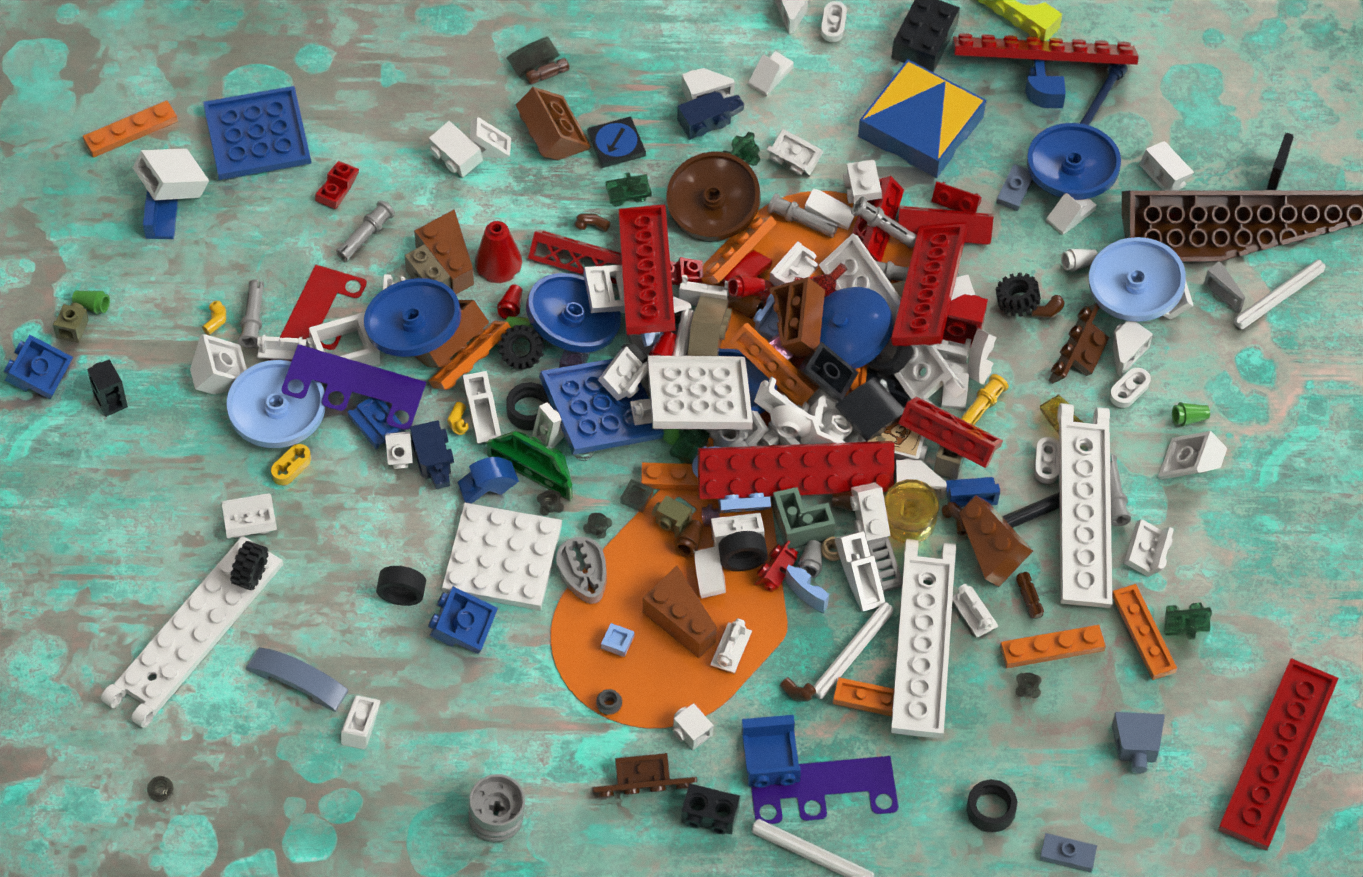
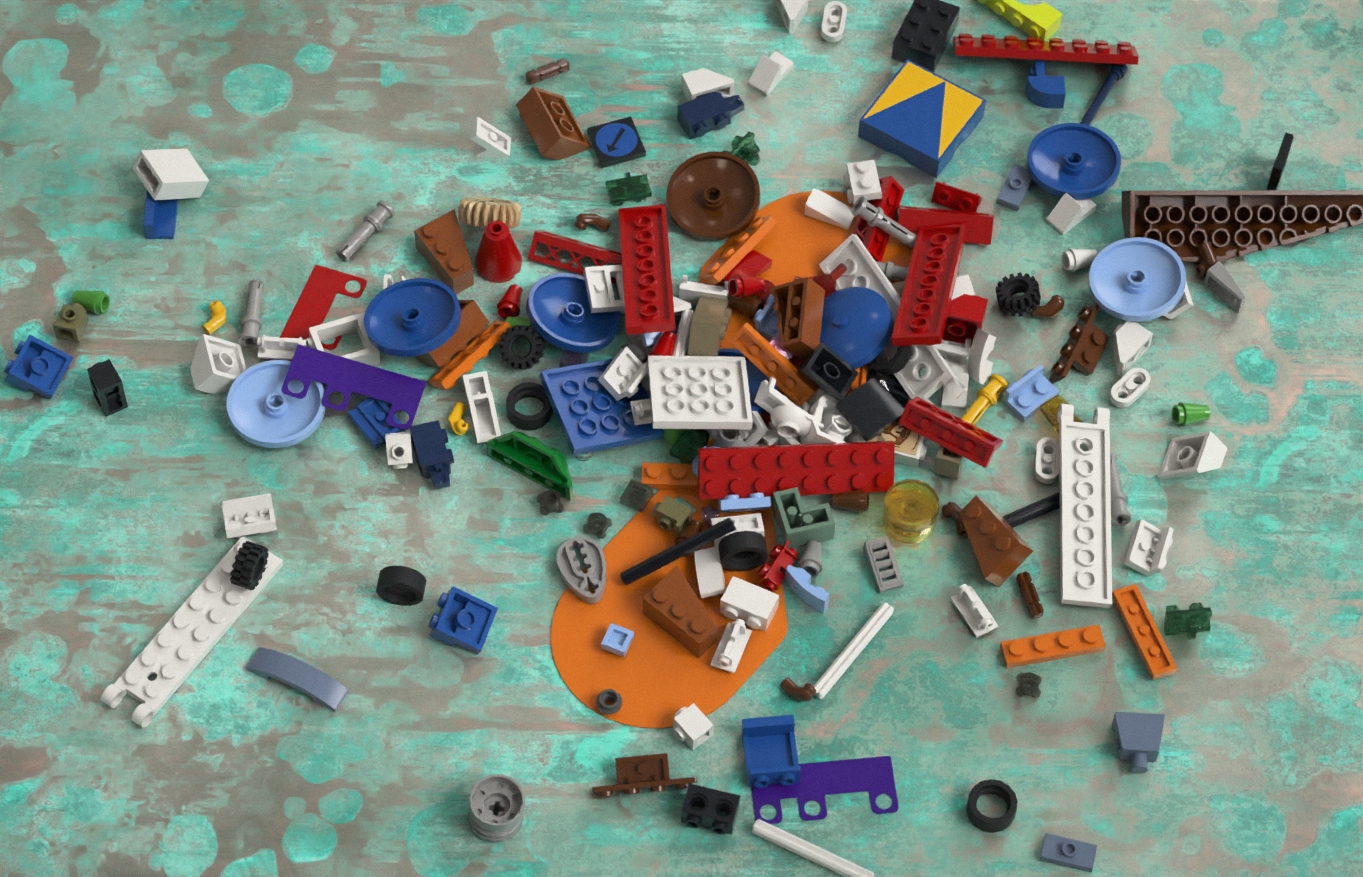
orange plate [83,100,178,158] -> none
clear smoke plate [147,776,174,802] -> none
blue plate [203,86,311,180] -> none
yellow beam [271,444,311,486] -> none
red slope [315,161,359,209] -> none
white slope [341,695,381,750] -> none
dark tan brick [405,244,451,288] -> none
white brick [429,121,483,178] -> none
white plate [442,503,562,611] -> none
blue brick [457,457,519,504] -> none
clear smoke slope [506,36,560,77] -> none
white slope [532,403,565,448] -> none
red slope [670,257,703,285] -> none
white bracket [766,129,823,176] -> none
light grey pin [767,193,838,238] -> none
white hinge [769,241,818,287] -> none
tan plate [821,537,840,561] -> none
orange plate [833,677,894,716] -> none
white slope [834,532,885,611] -> none
white brick [850,483,891,541] -> none
white hinge [891,539,956,739] -> none
white slope [894,459,947,499] -> none
blue panel [946,477,1000,507] -> none
white hinge [1139,141,1194,190] -> none
red plate [1218,658,1339,851] -> none
white axle [1234,260,1326,330] -> none
none -> tan gear [458,197,522,228]
none -> black axle [620,518,735,585]
none -> white brick [720,576,779,631]
none -> light blue bracket [1003,365,1059,422]
none -> reddish brown arm [1195,241,1217,277]

